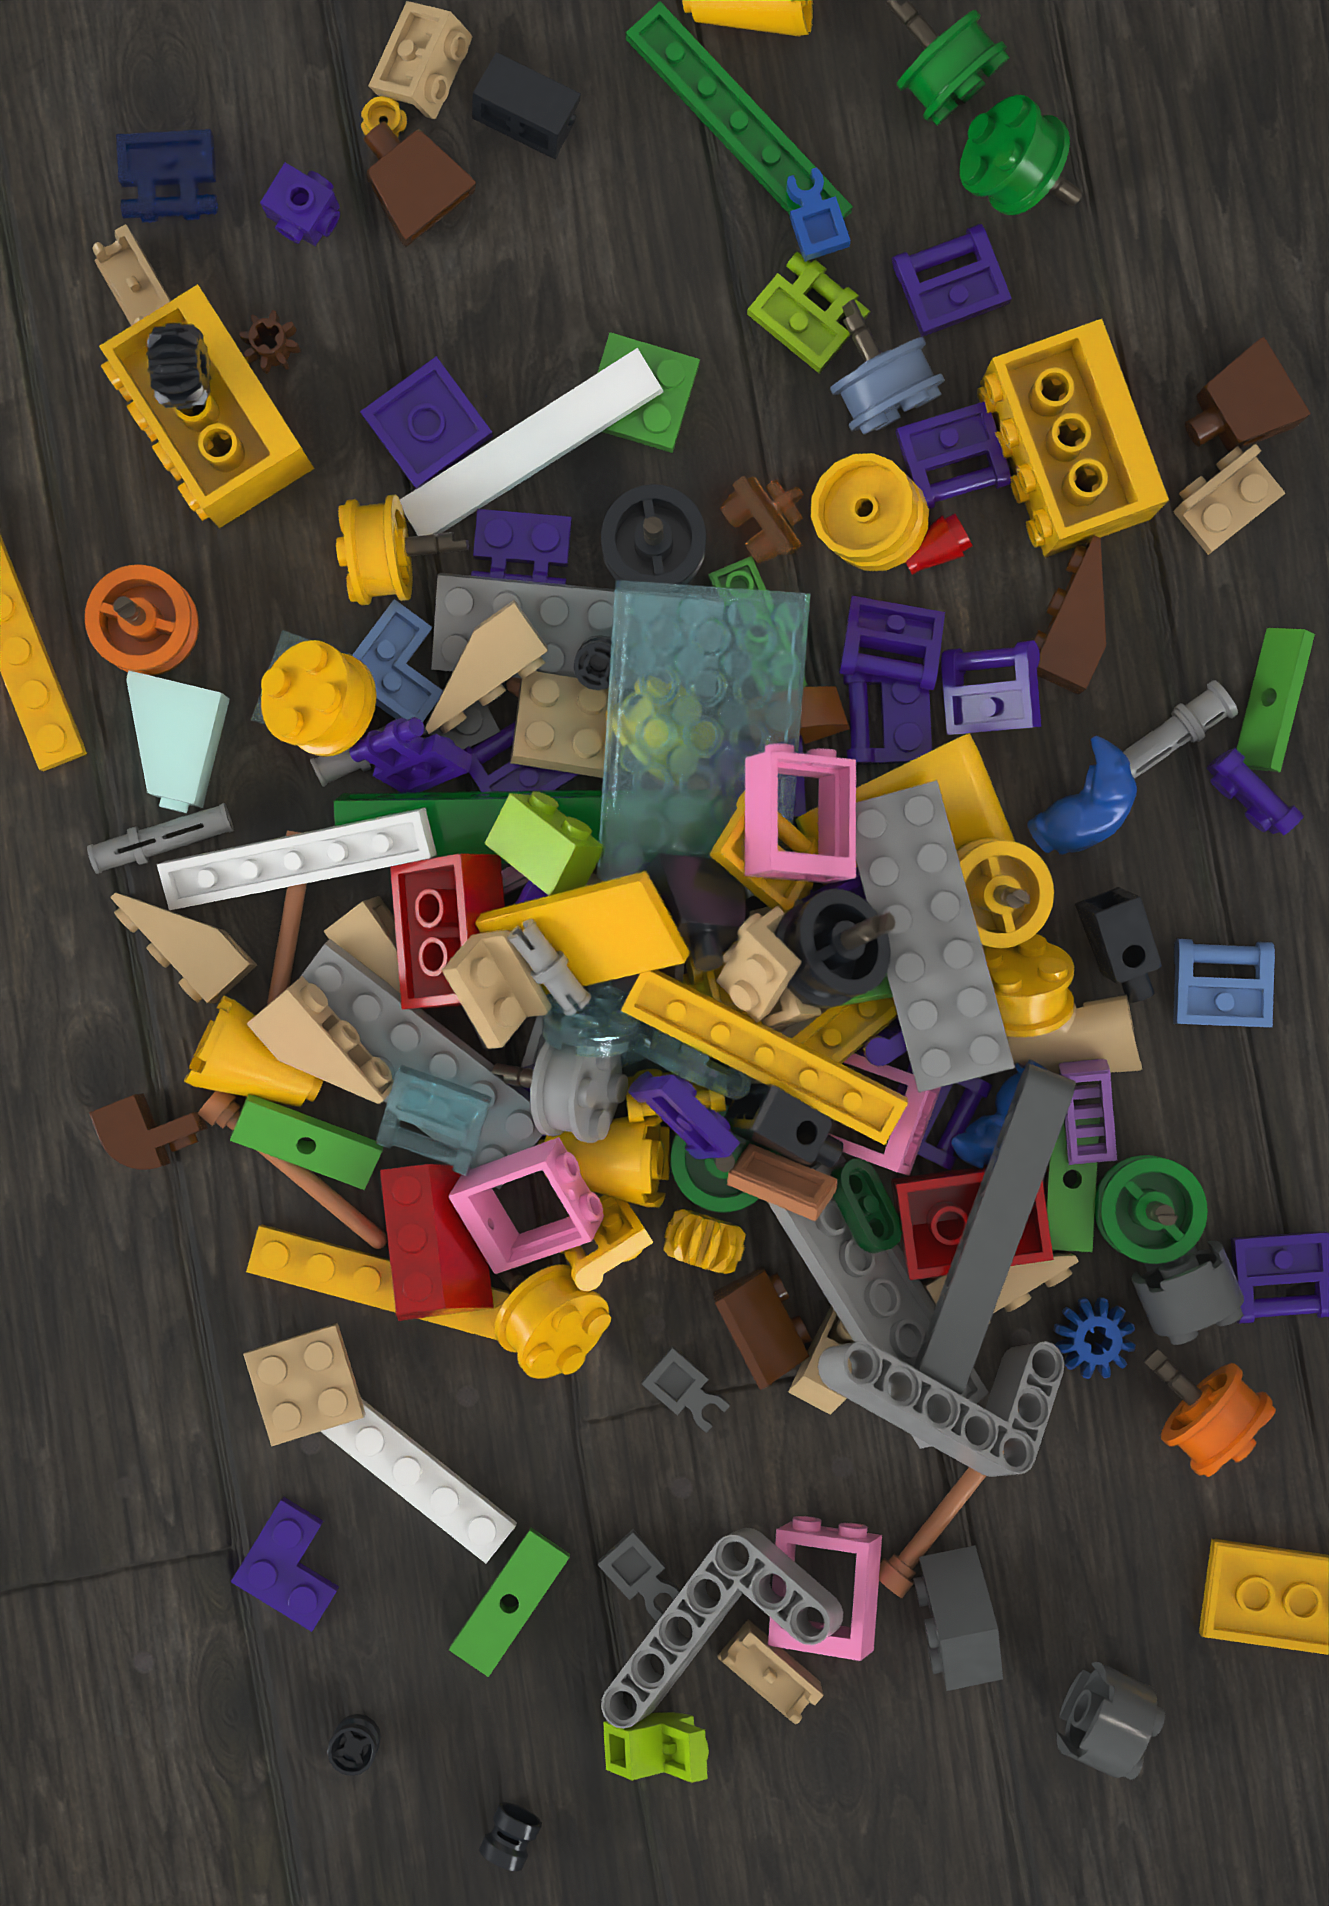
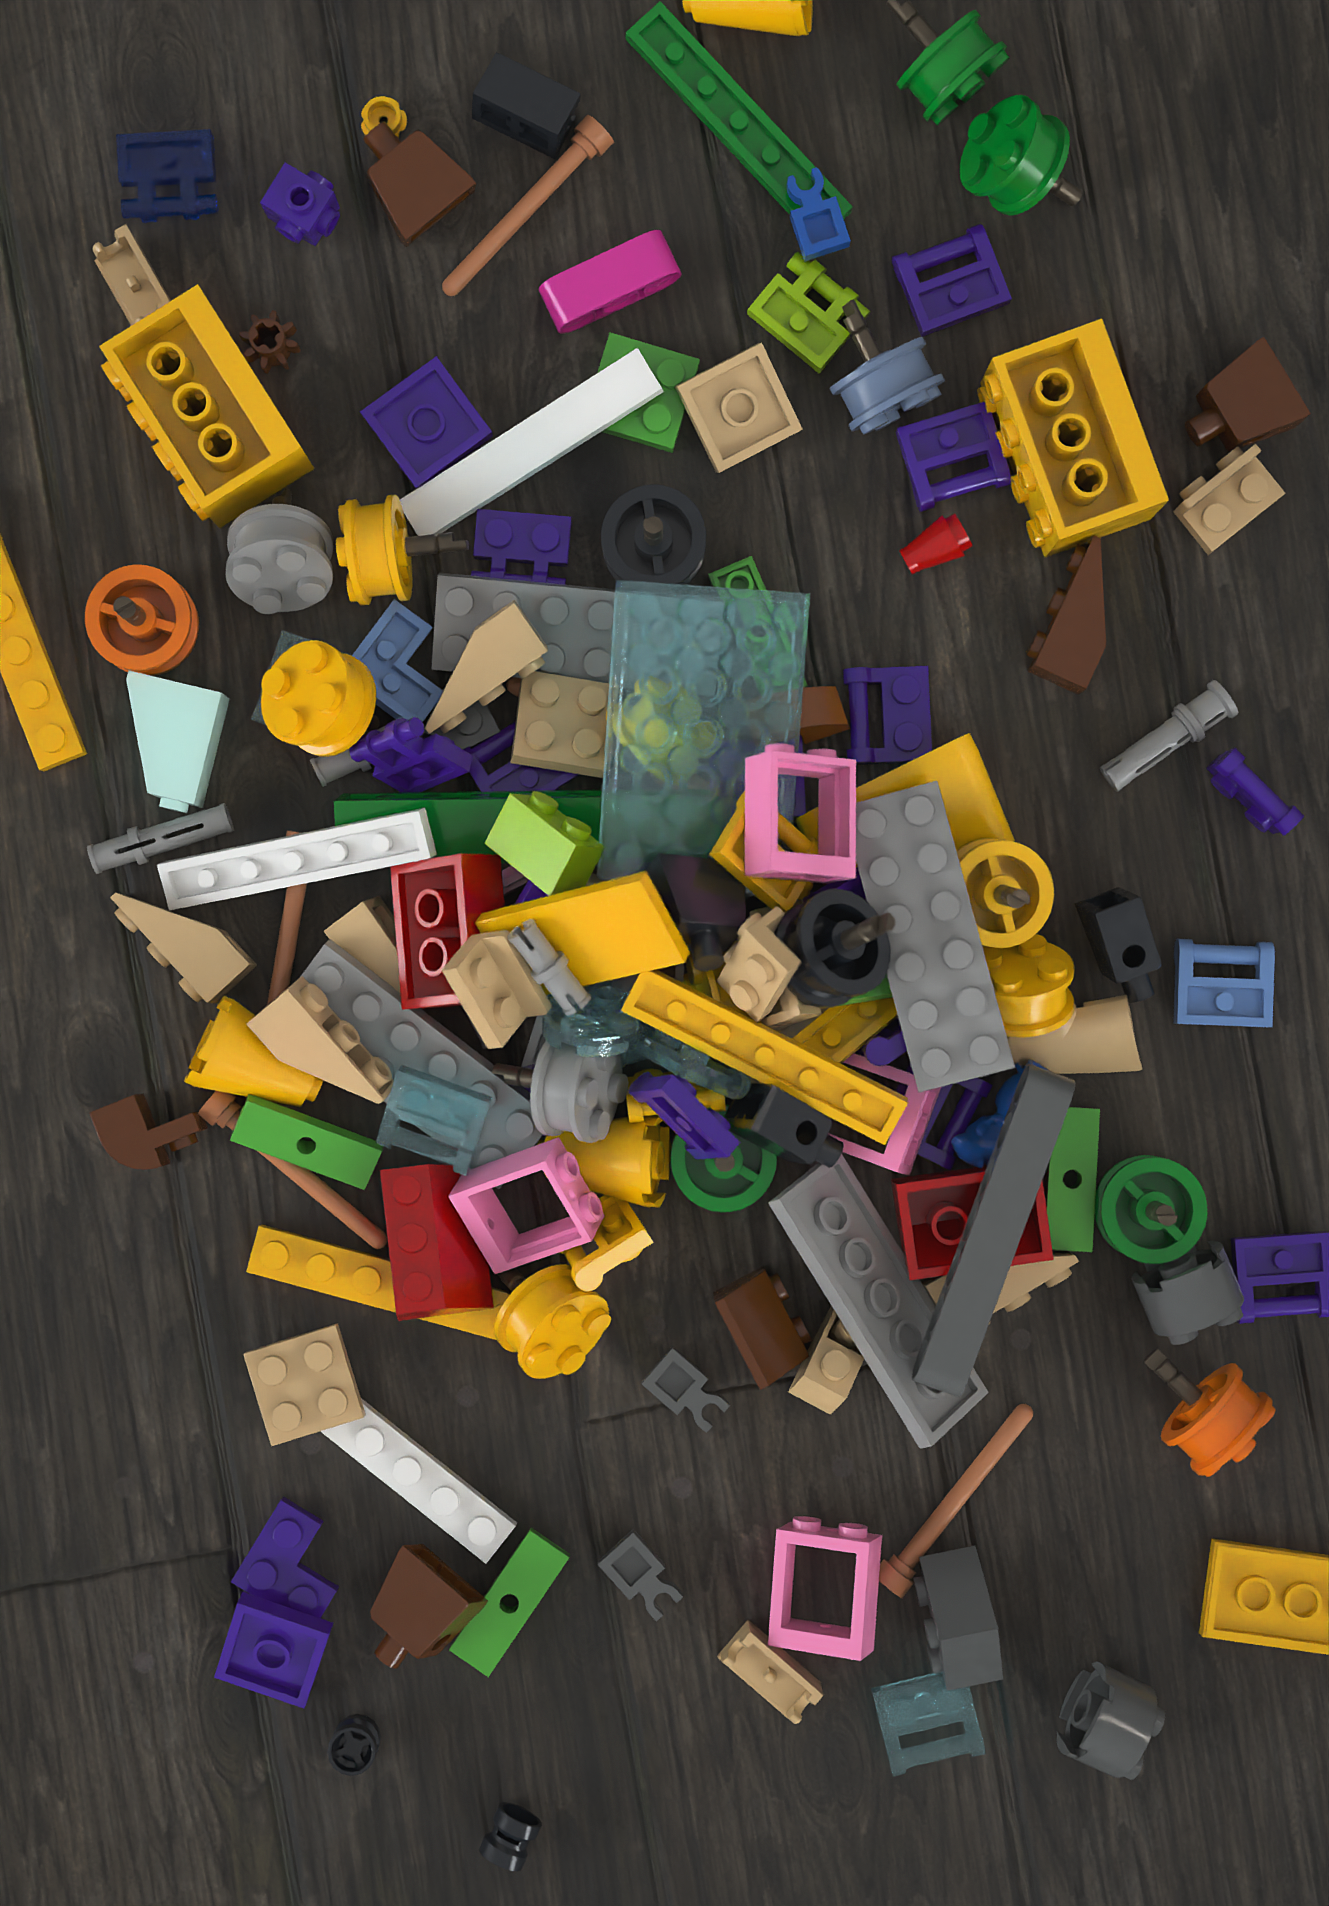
black gear [146,322,212,410] -> none
tan bracket [368,1,472,119] -> none
black wheel [573,635,624,691] -> none
light grey beam [601,1528,843,1729] -> none
lime brick [603,1712,709,1783] -> none
yellow gear [663,1209,746,1274] -> none
clear orange hips [720,476,804,563] -> none
nougat tile [727,1144,838,1222] -> none
yellow wheel [811,453,929,571] -> none
light grey beam [818,1341,1064,1477] -> none
dark green plate [830,1158,902,1254] -> none
dark purple plate [839,596,945,690] -> none
plate [941,640,1041,735] -> none
blue animal [1027,735,1137,855] -> none
blue gear [1053,1297,1136,1379] -> none
medium lavender slope [1059,1059,1117,1165] -> none
bright green tile [1237,628,1315,772] -> none
none -> dark purple plate [214,1591,333,1709]
none -> light grey wheel [226,487,333,614]
none -> reddish brown torso [370,1544,488,1669]
none -> nougat piece [442,115,614,296]
none -> dark pink beam [538,230,682,334]
none -> tan plate [675,342,803,473]
none -> clear light blue plate [871,1673,986,1777]

